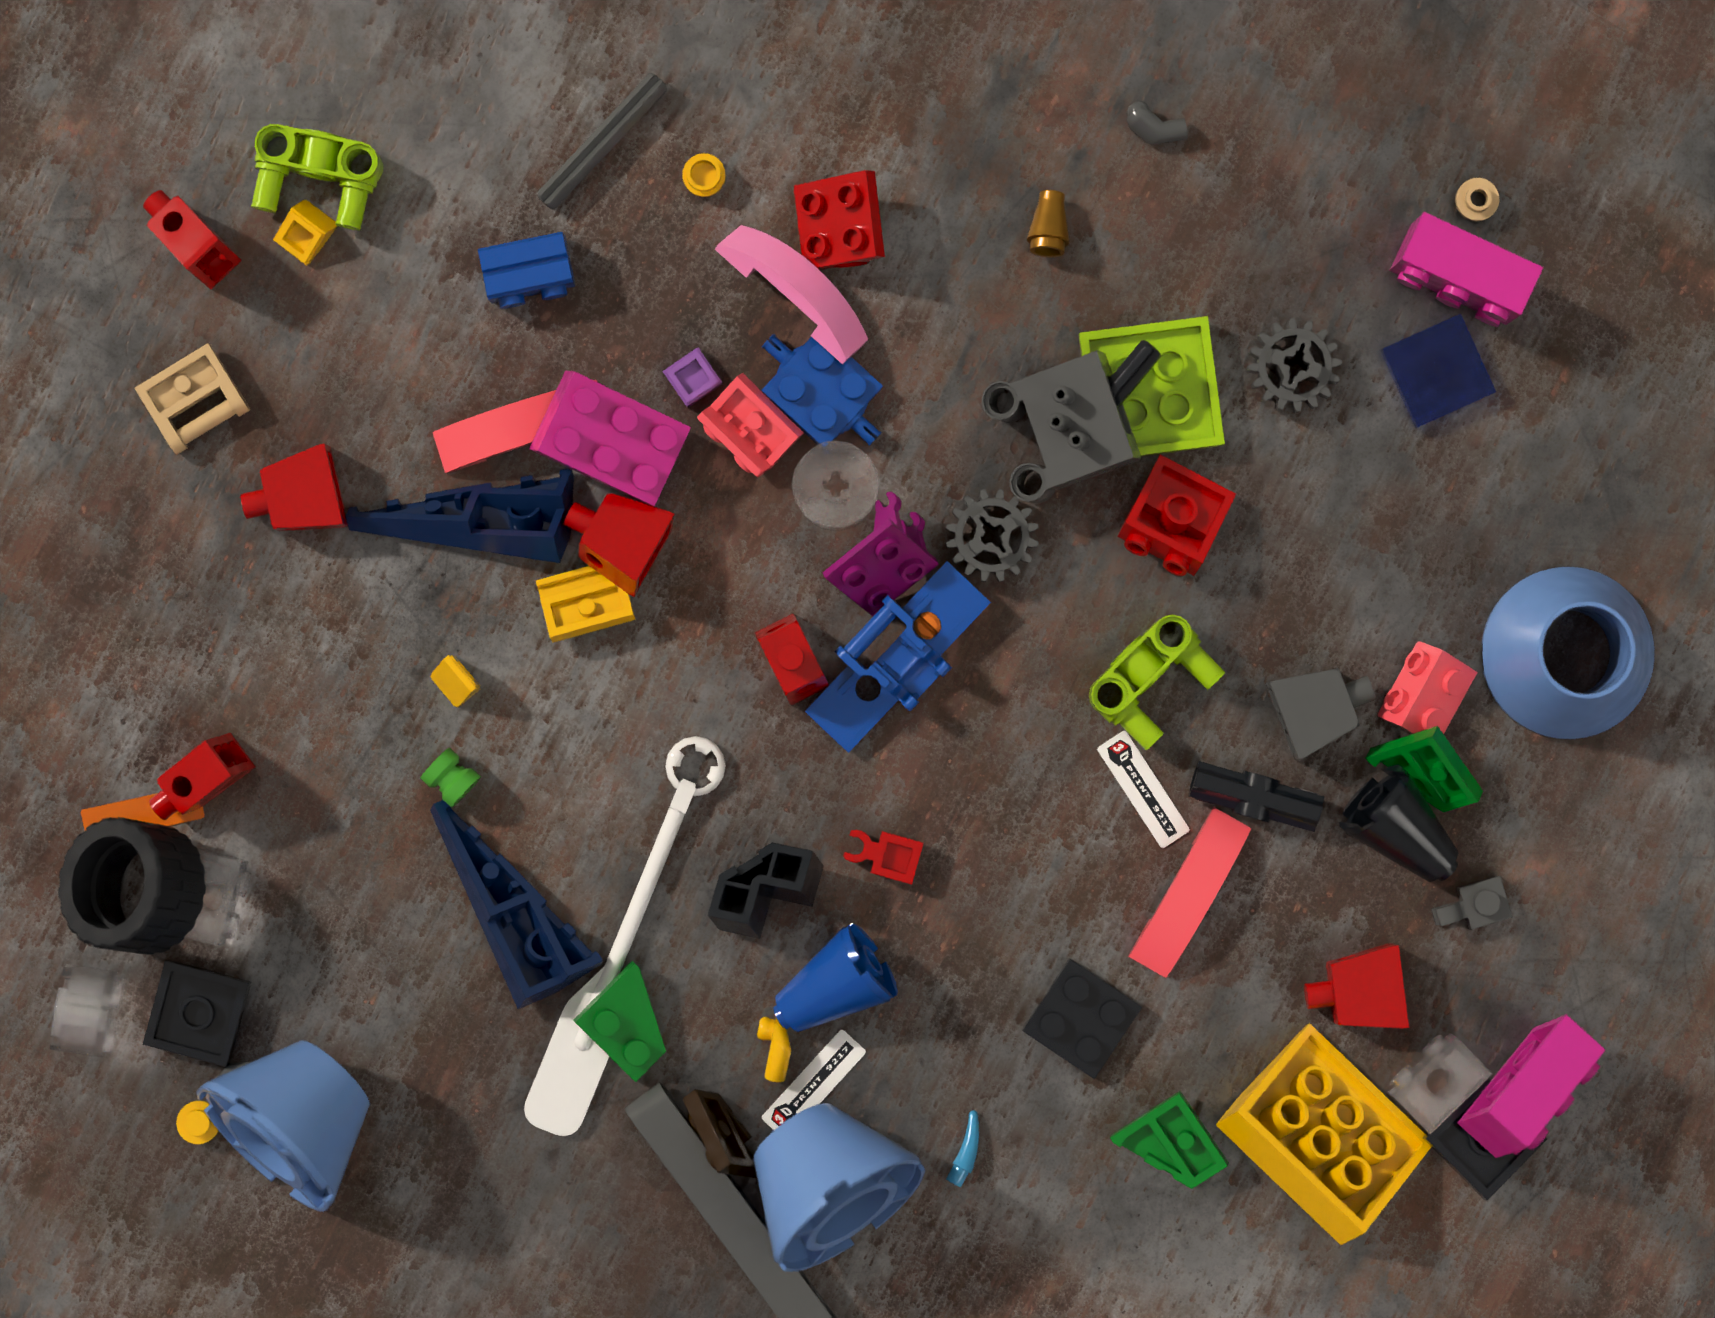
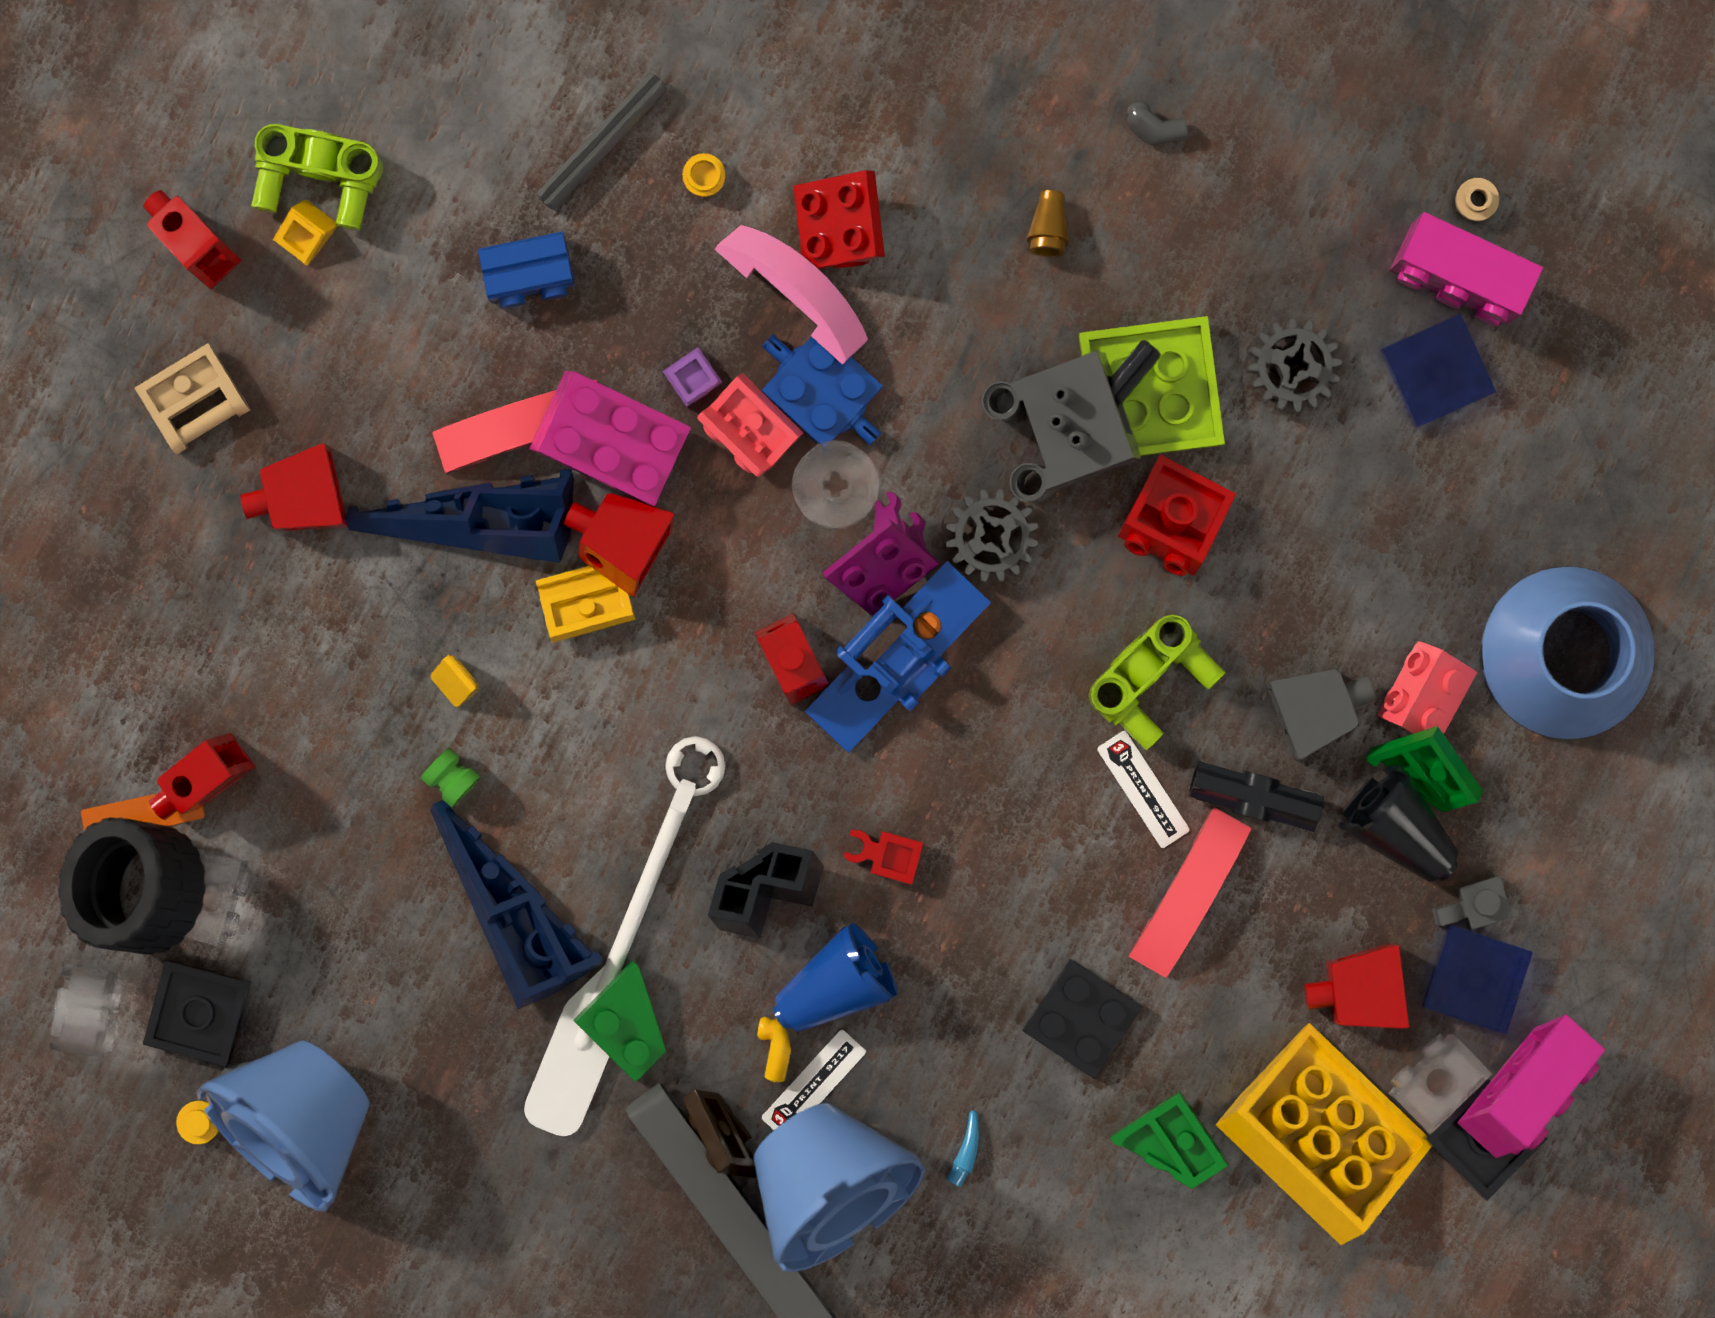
none -> clear blue plate [1422,924,1533,1034]

